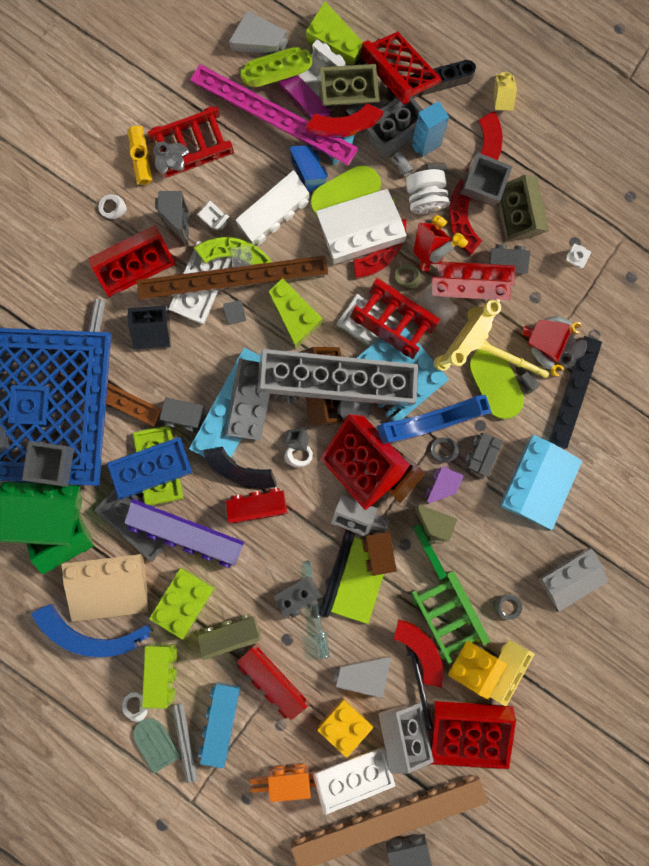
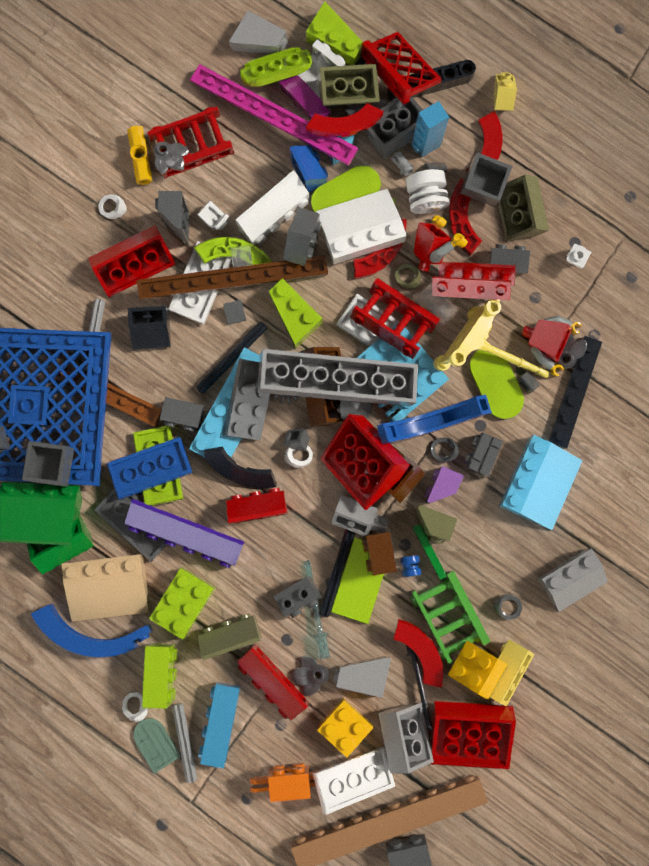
none -> black axle [196,321,267,394]
none -> dark grey piece [283,207,322,266]
none -> flat silver plate [291,656,329,696]
none -> blue wheel [400,555,421,577]

